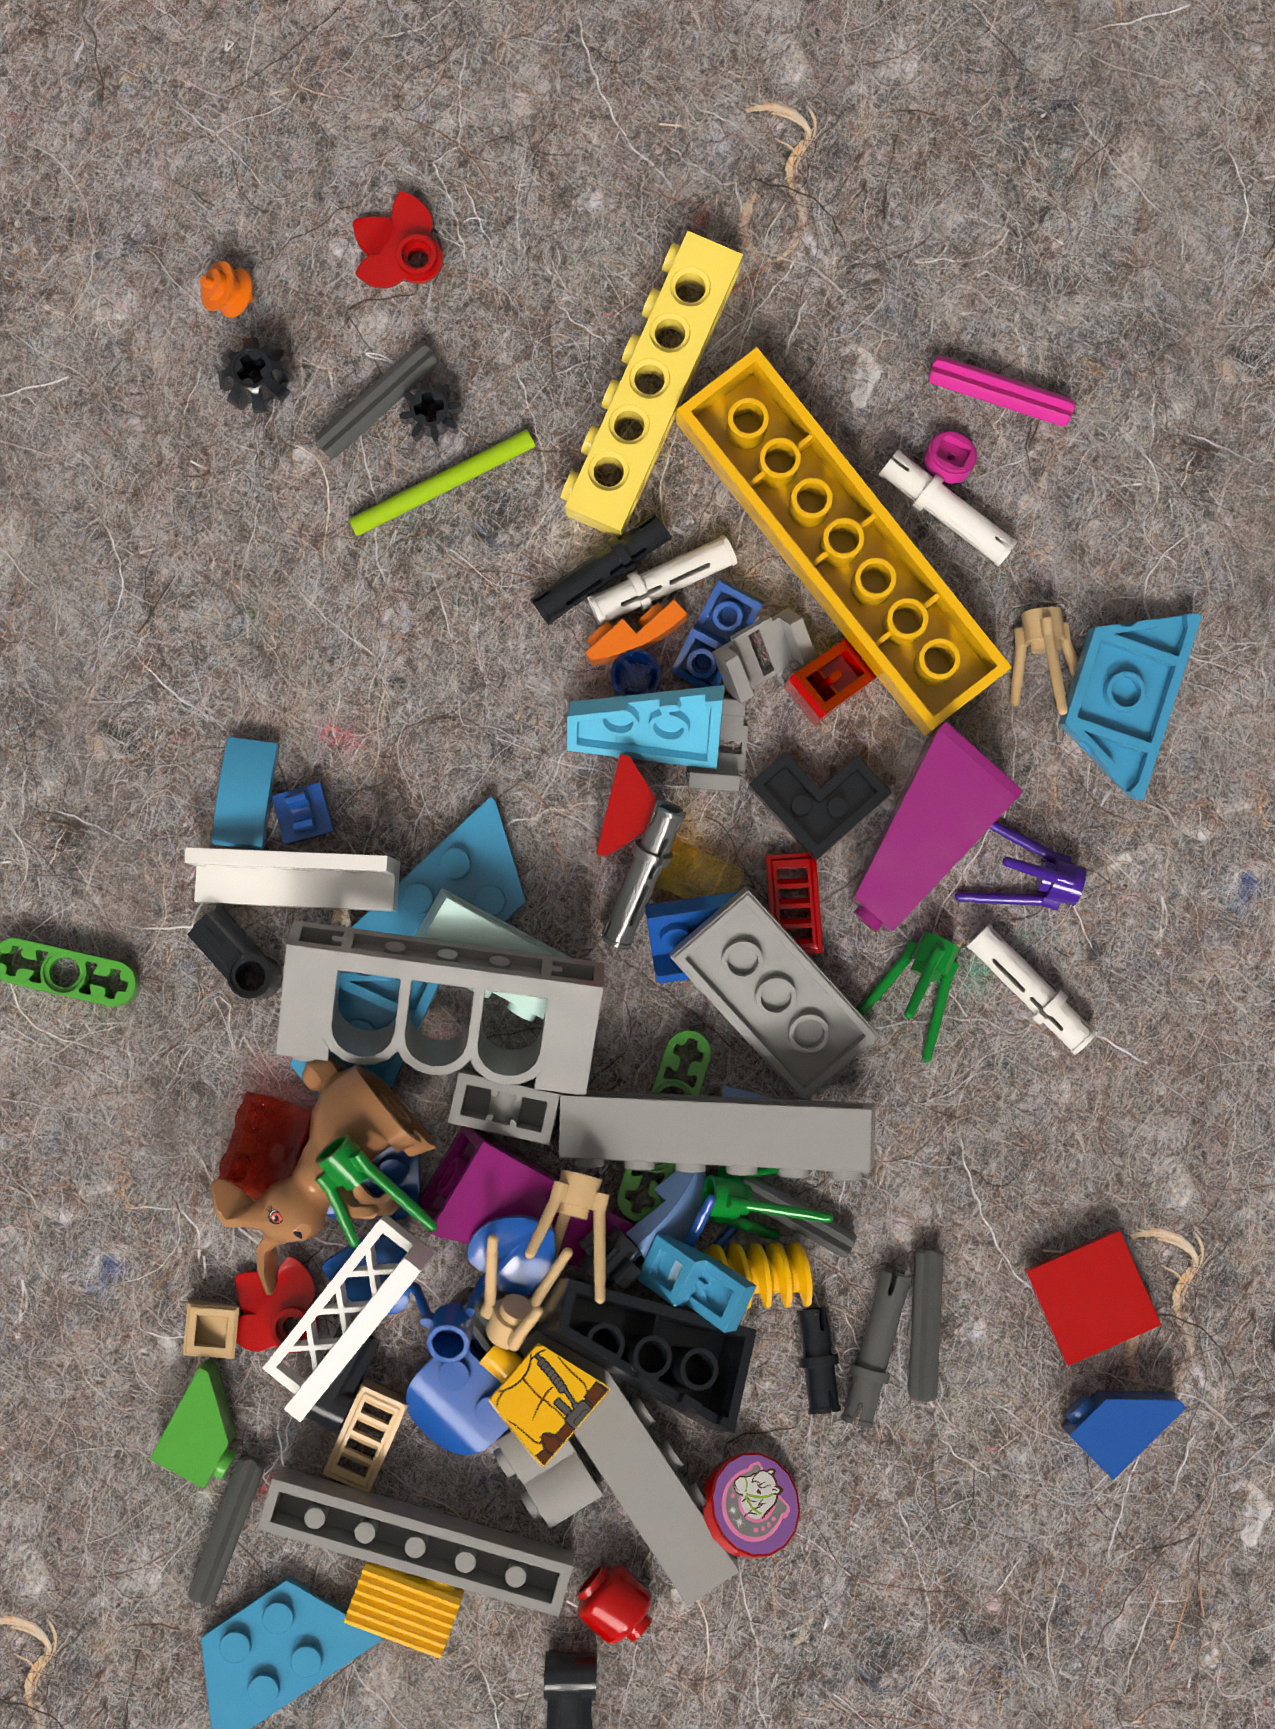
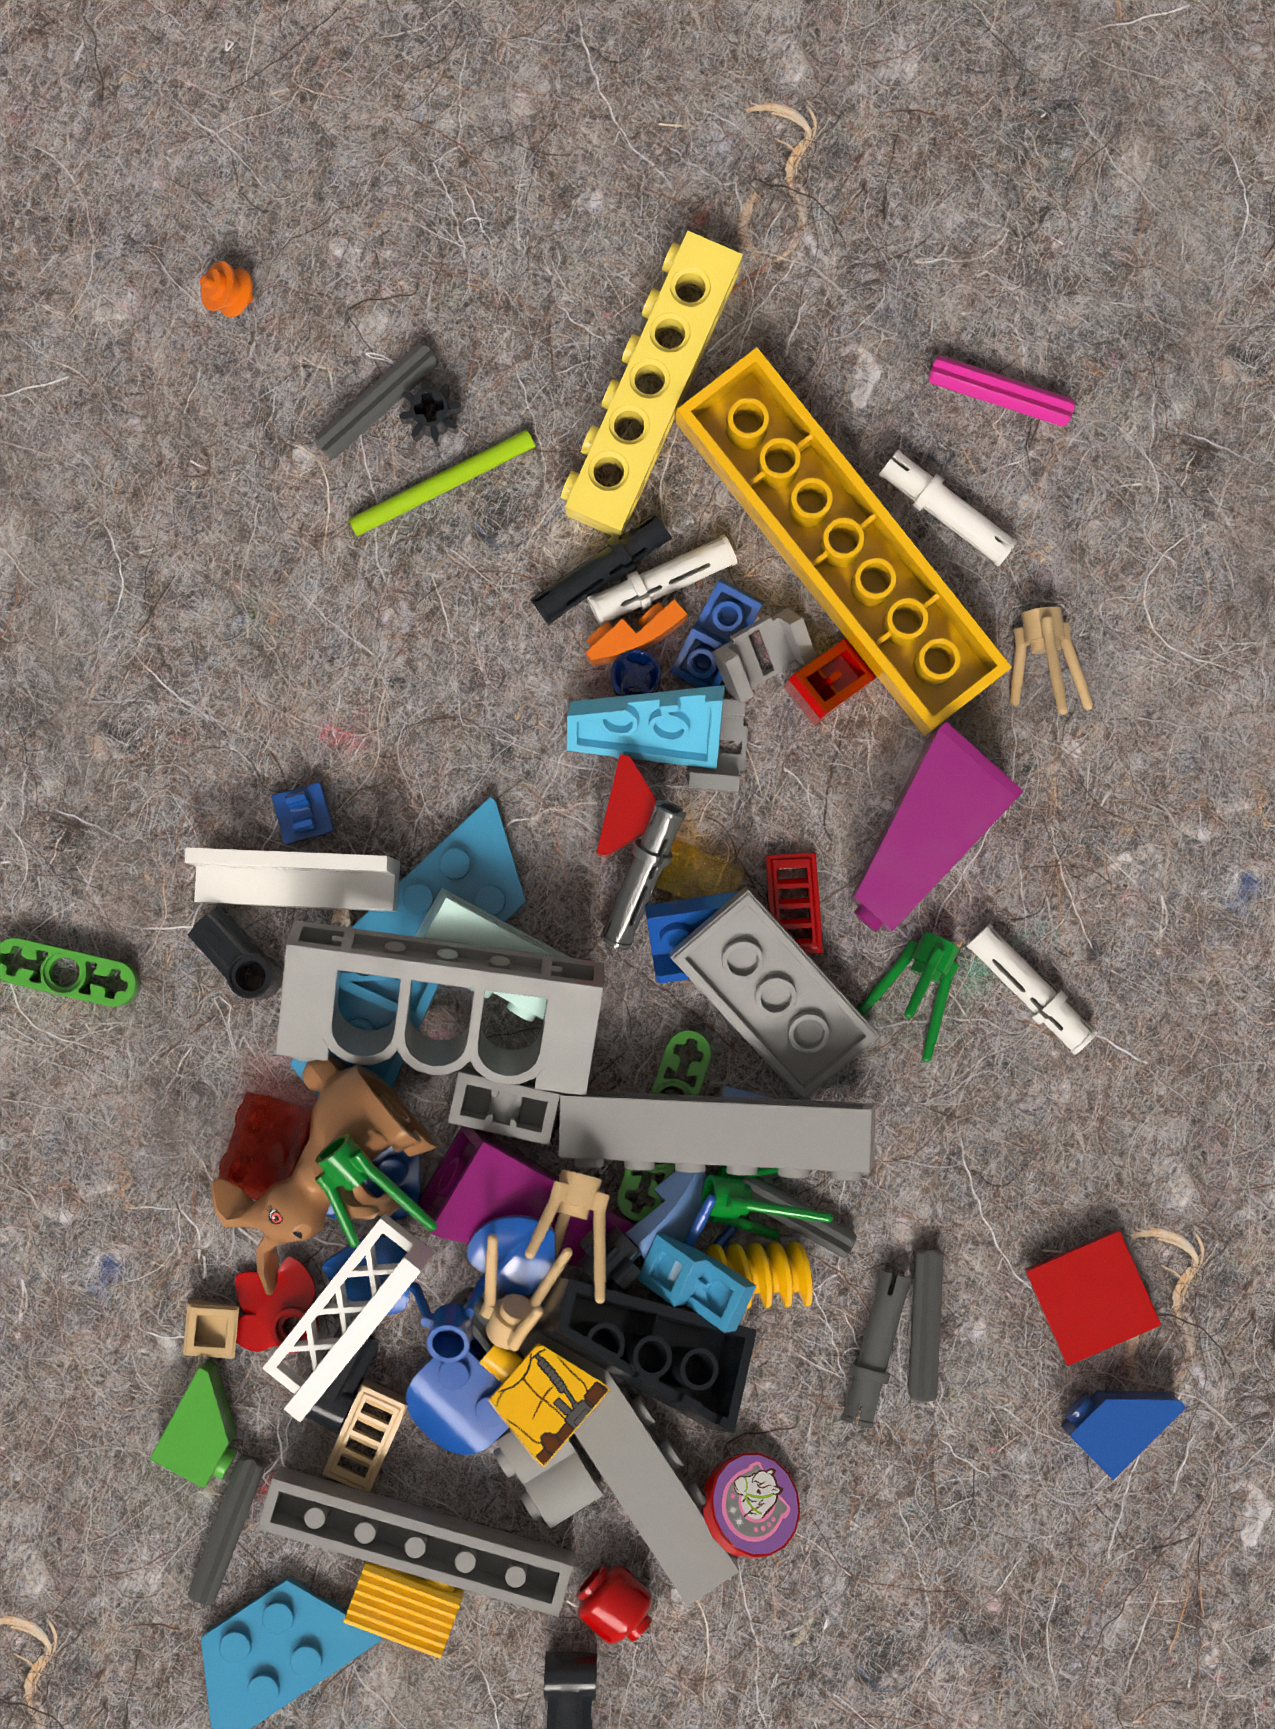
dark azure slope [212,737,279,851] -> none
black piece [218,337,294,414] -> none
red plate [352,191,443,289] -> none
black plate [748,751,892,862] -> none
black pin [797,1307,841,1414] -> none
dark pink tile [924,431,977,484] -> none
dark purple plant [955,821,1086,910] -> none
dark azure wing [1058,613,1202,801] -> none

